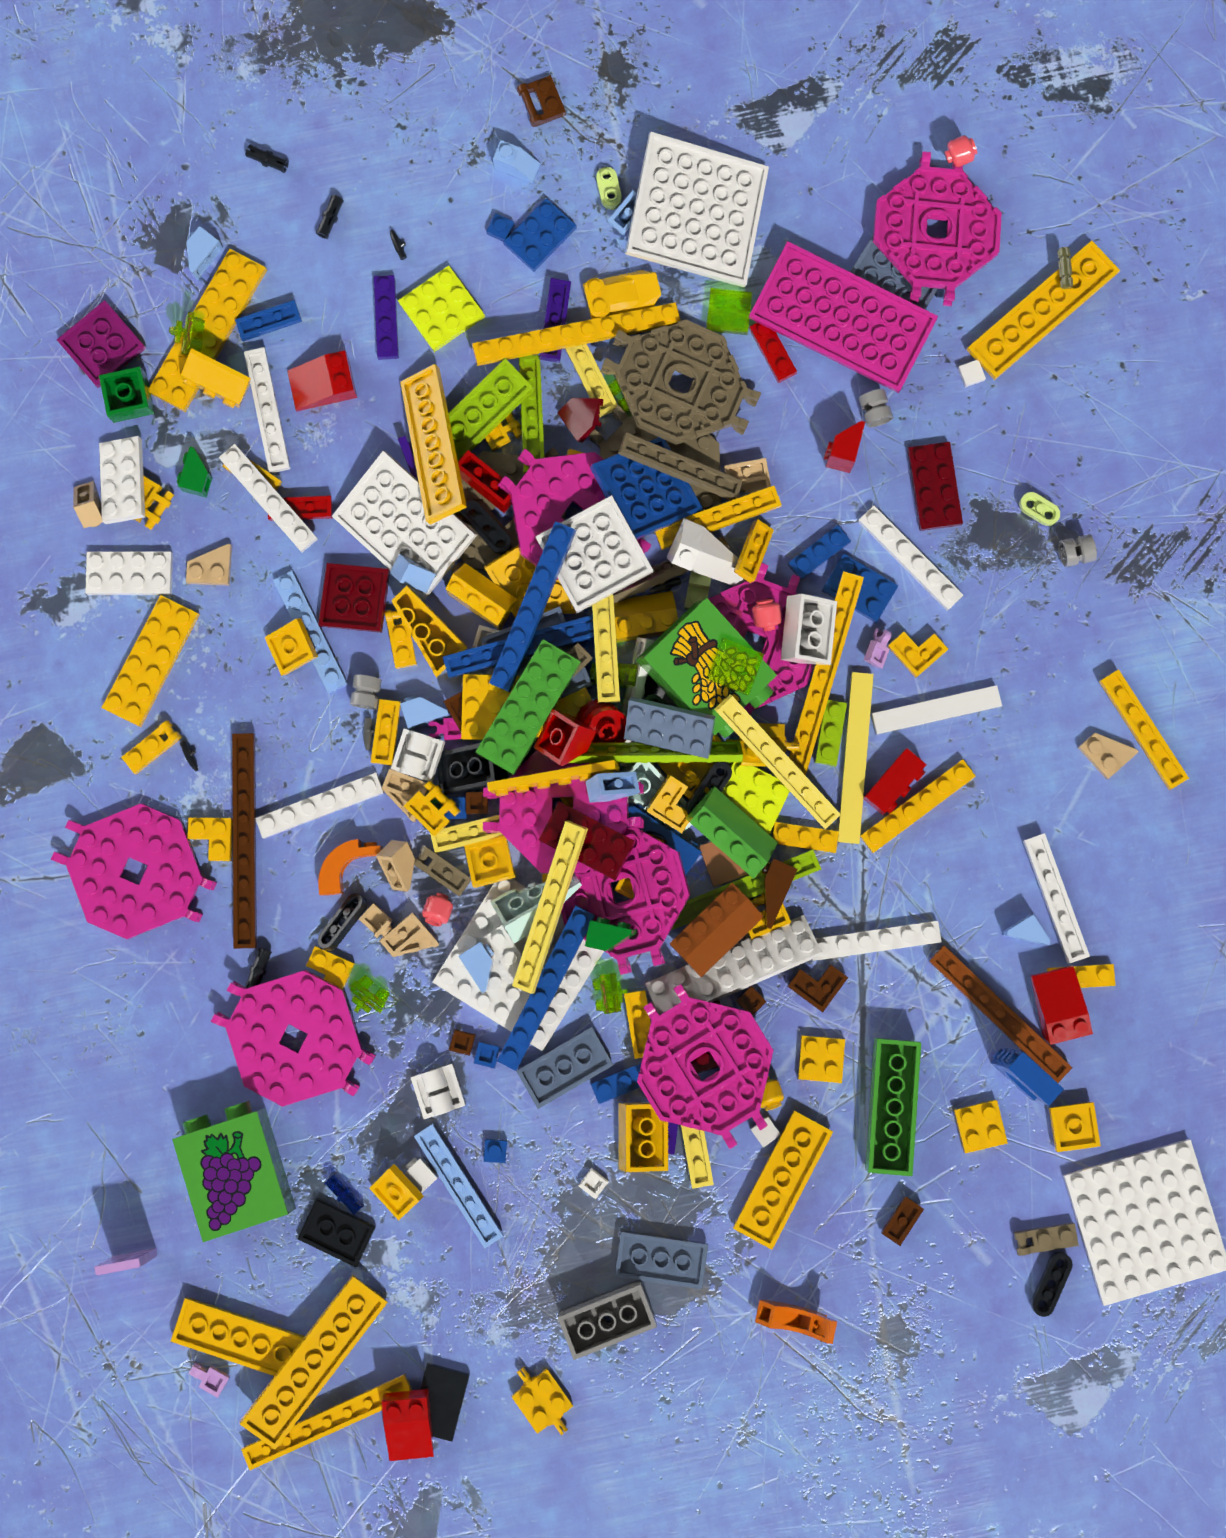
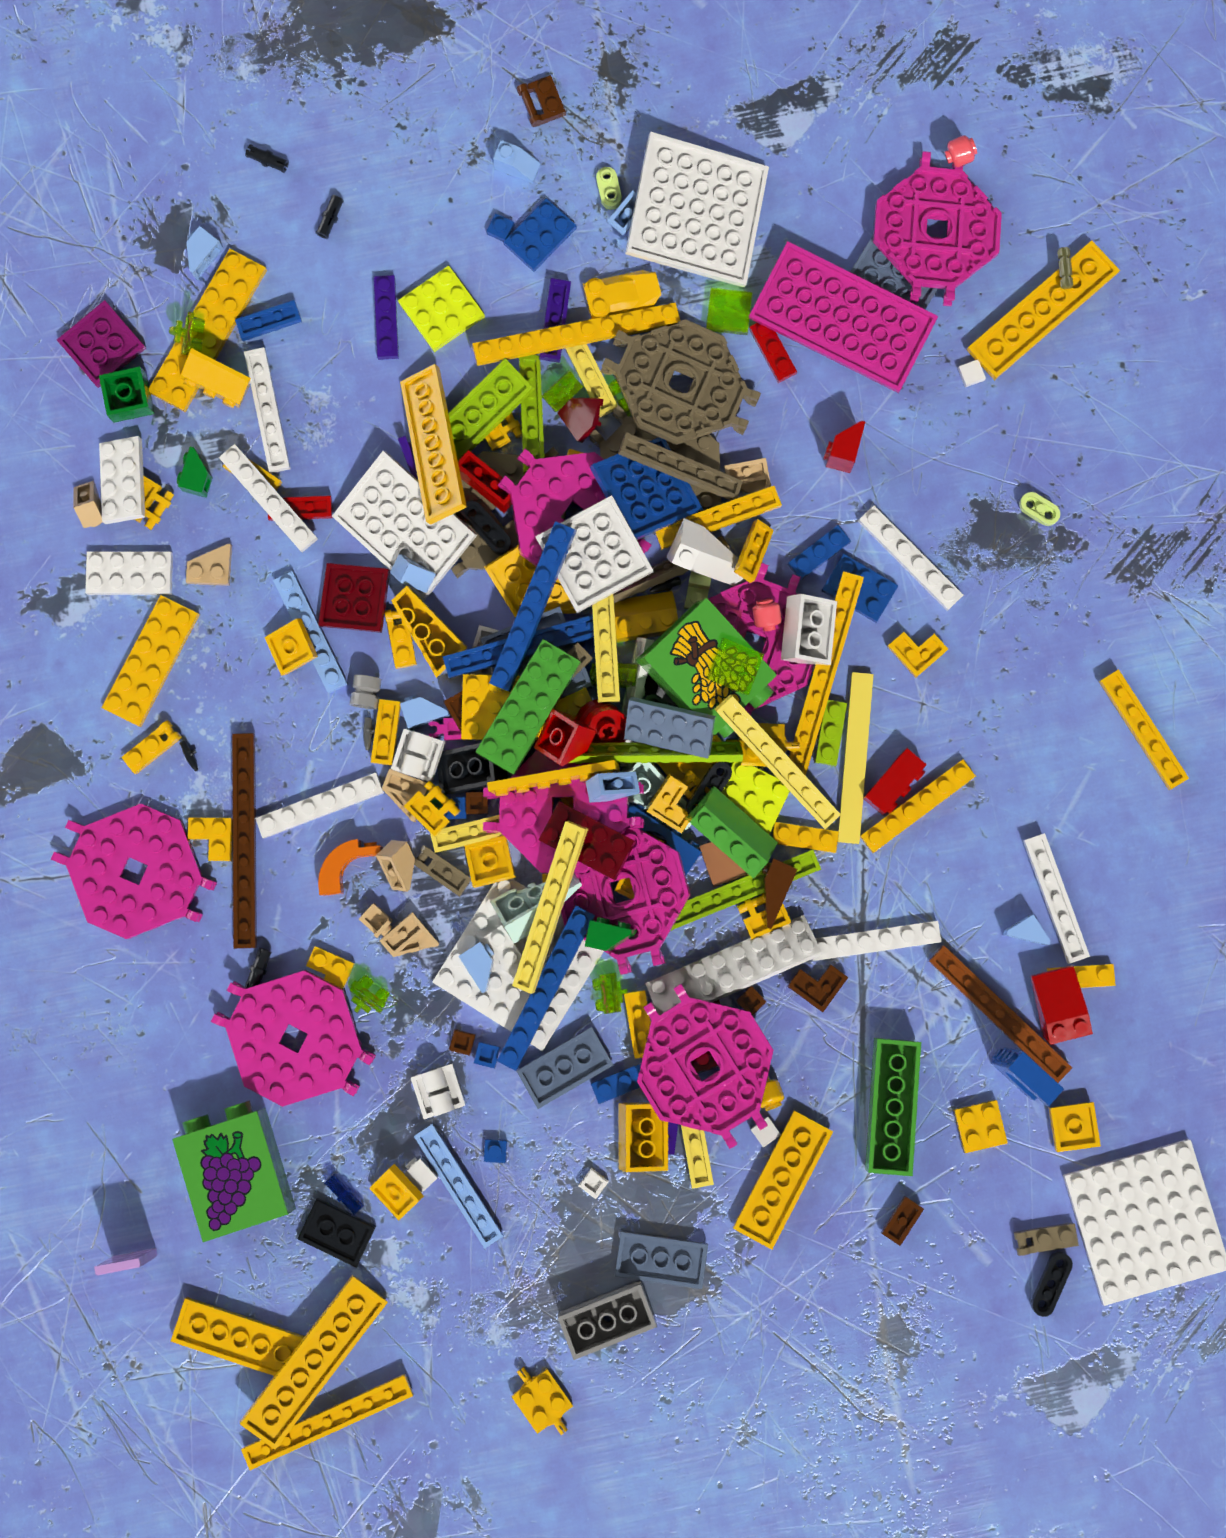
lavender plate [189,1362,230,1398] -> none
red slope [287,350,358,412] -> none
black plate [318,893,367,951] -> none
red slope [382,1389,434,1461] -> none
black helmet [390,229,407,260] -> none
black tile [420,1363,470,1442] -> none
coral head [422,893,453,927] -> none
yellow slope [446,563,517,631] -> none
dark orange slope [669,883,764,978] -> none
orange arch [755,1300,837,1344] -> none
yellow plate [798,1035,845,1083] -> none
light grey wheel [859,389,894,428] -> none
lavender plate [864,628,891,669] -> none
white tile [871,685,1002,735] -> none
dark red plate [907,442,963,531] -> none
light grey wheel [1059,534,1097,567] -> none
tan wing [1078,733,1139,780] -> none
none -> clear neon green hips [542,370,584,412]

